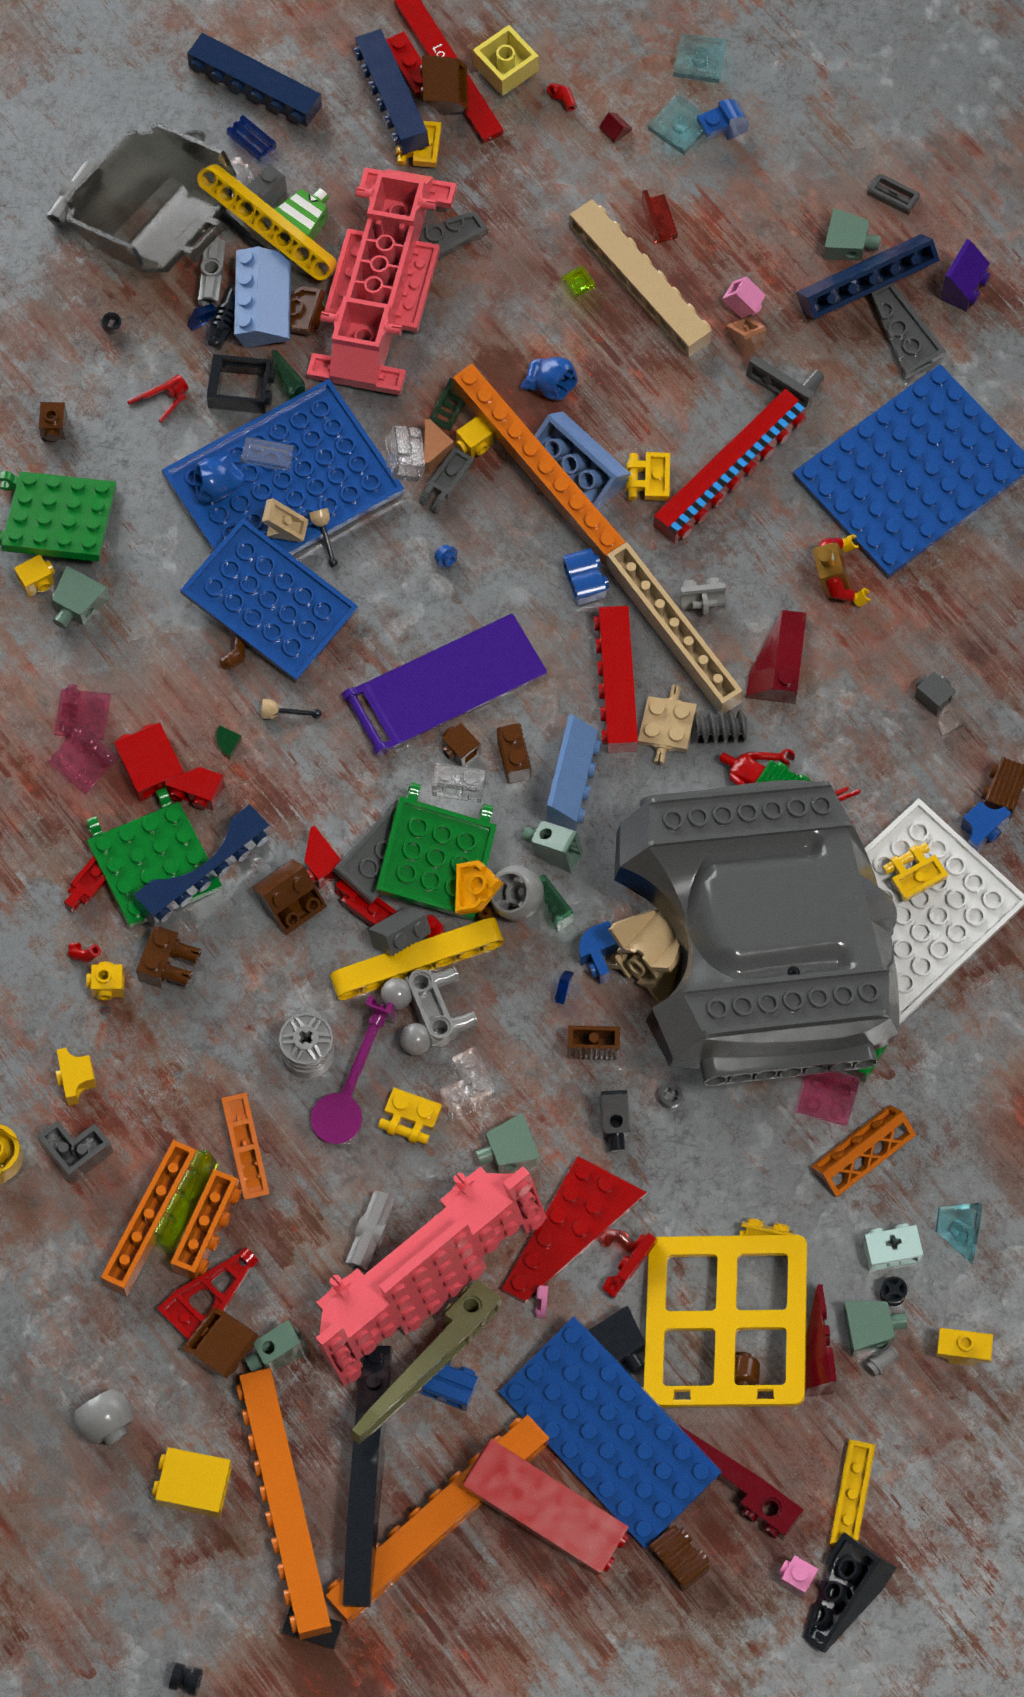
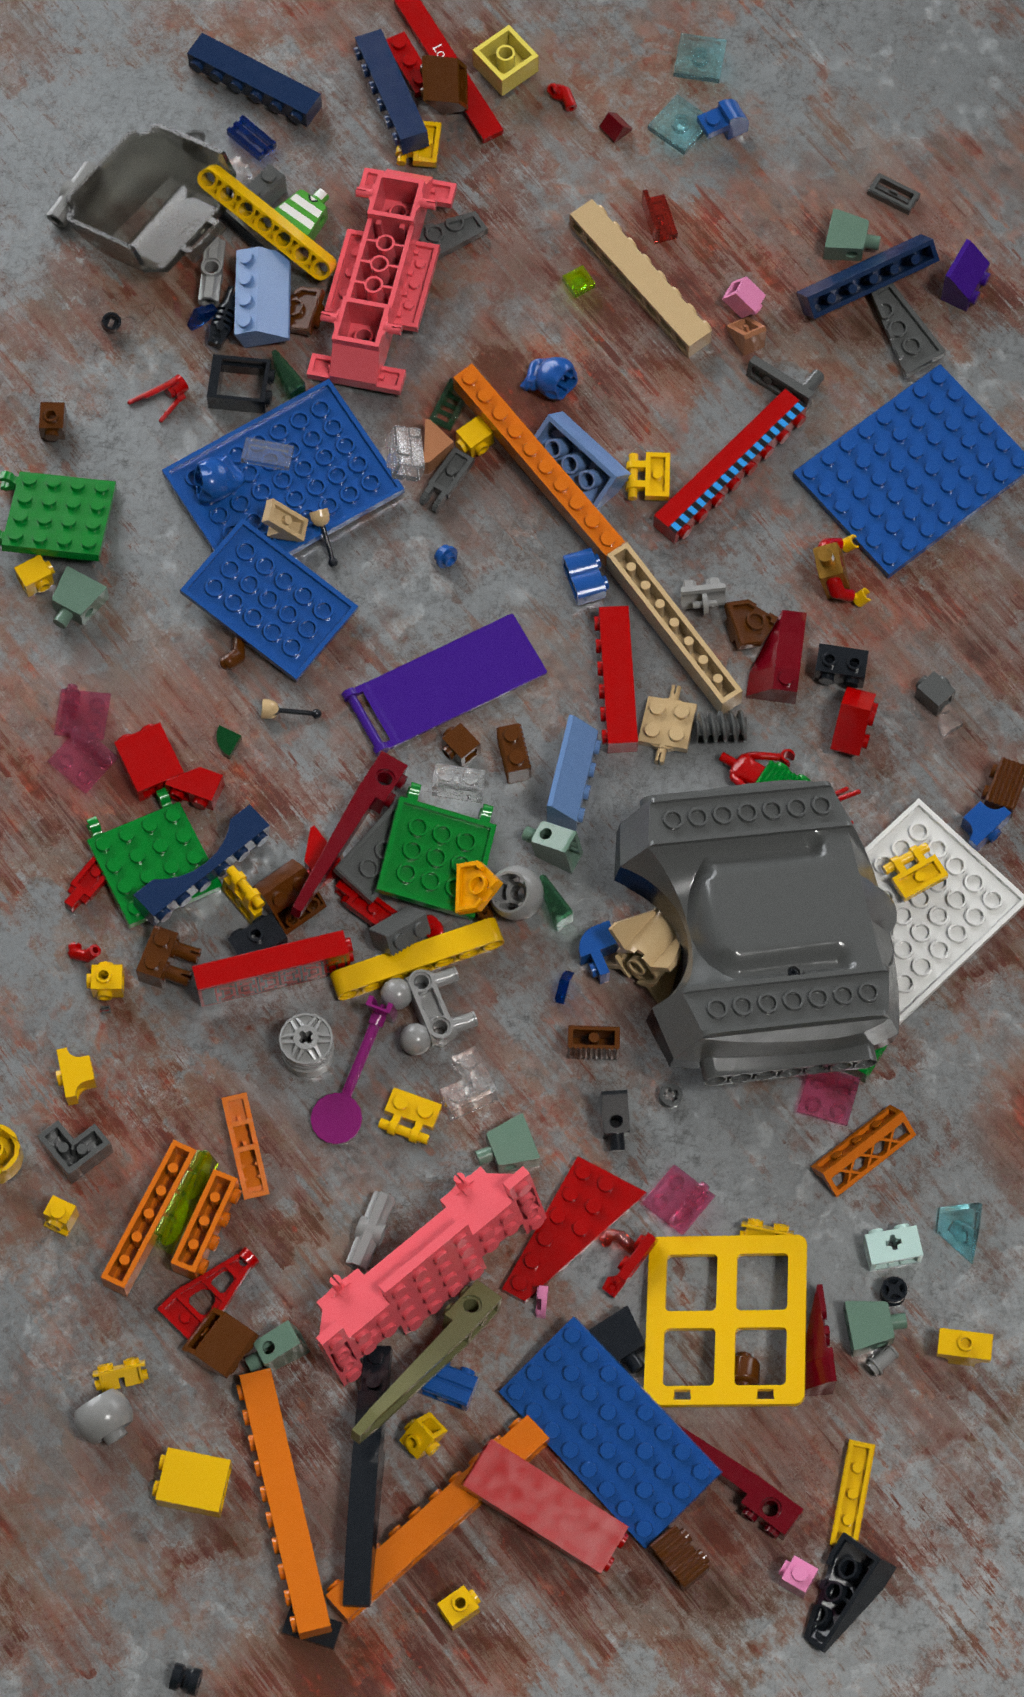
none -> yellow brick [43,1195,79,1237]
none -> yellow hinge [92,1357,149,1393]
none -> red brick [192,930,354,1007]
none -> yellow plate [222,865,265,925]
none -> black brick [228,913,288,956]
none -> dark red piece [290,751,408,919]
none -> yellow brick [399,1412,448,1460]
none -> yellow brick [437,1585,481,1631]
none -> clear pink hinge [642,1164,715,1235]
none -> reddish brown plate [724,599,778,650]
none -> black brick [814,643,869,688]
none -> red brick [830,687,879,756]

